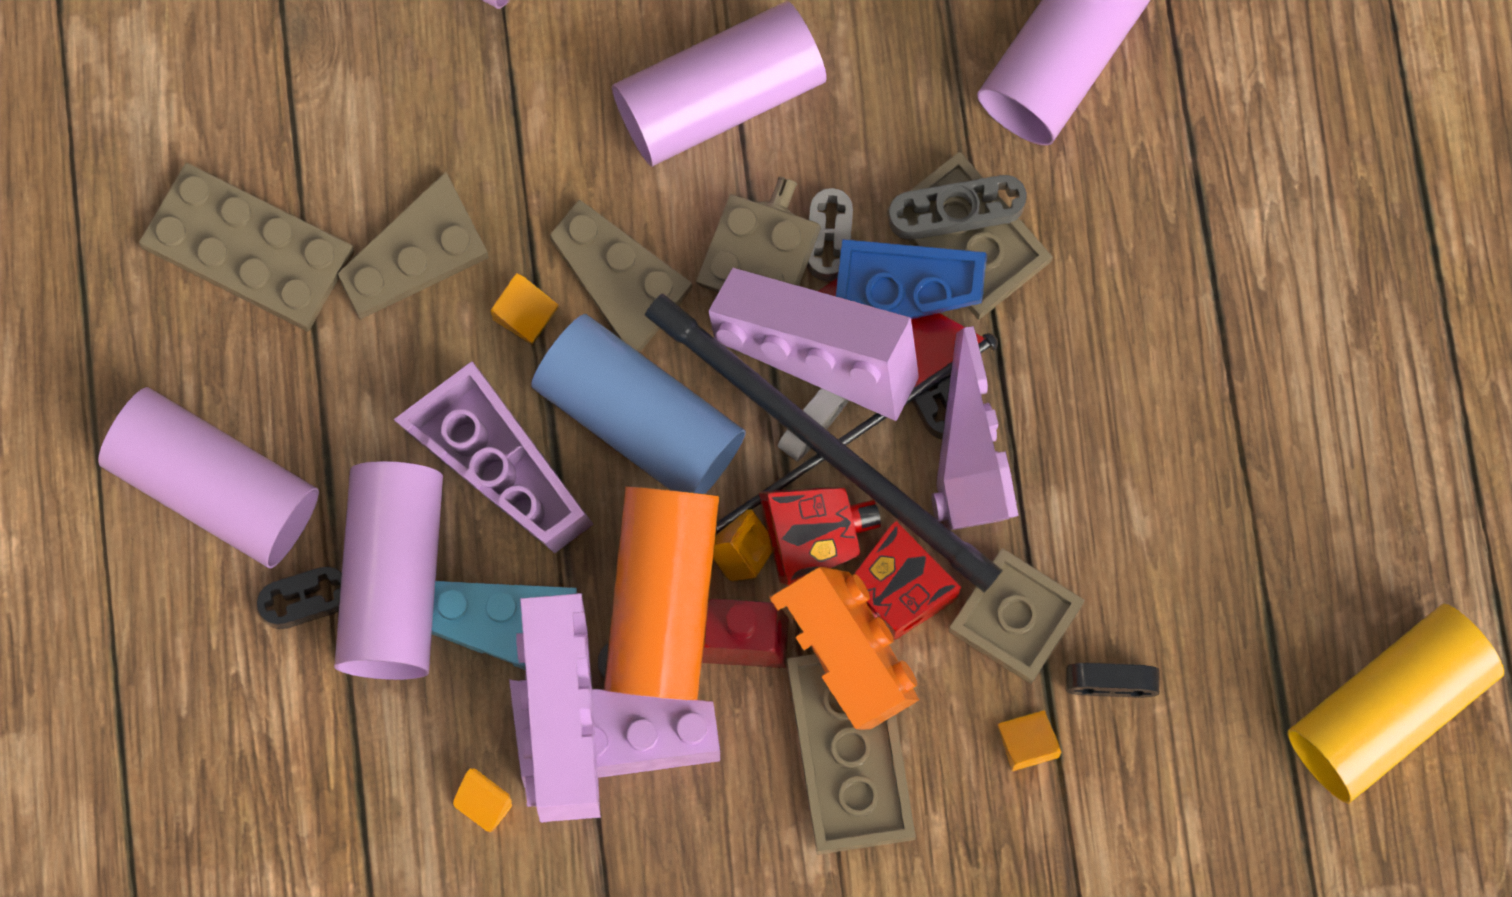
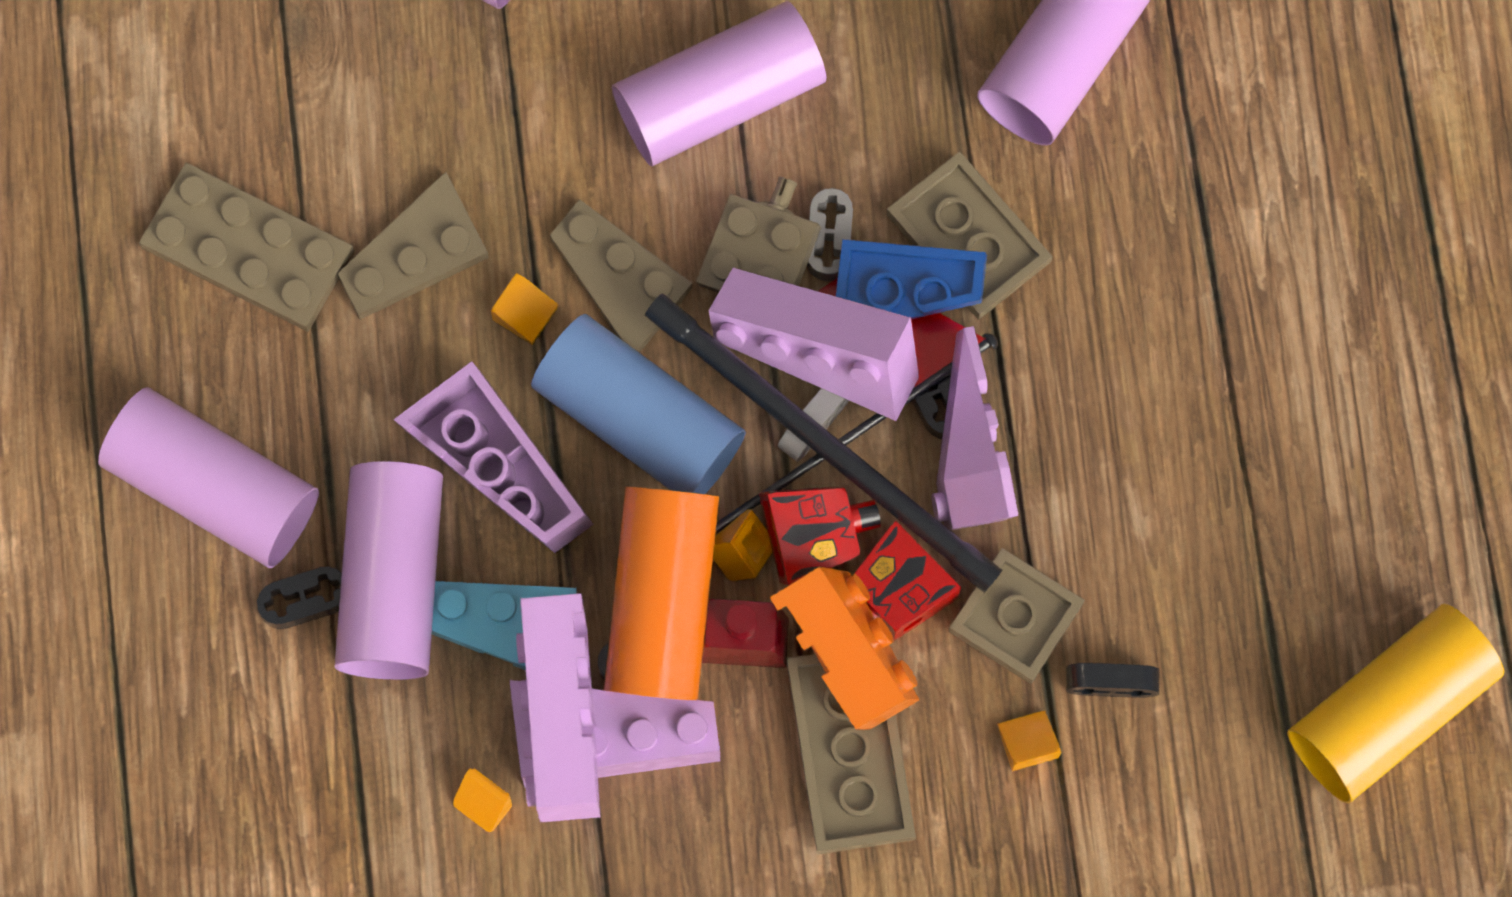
dark grey beam [888,175,1027,240] -> none

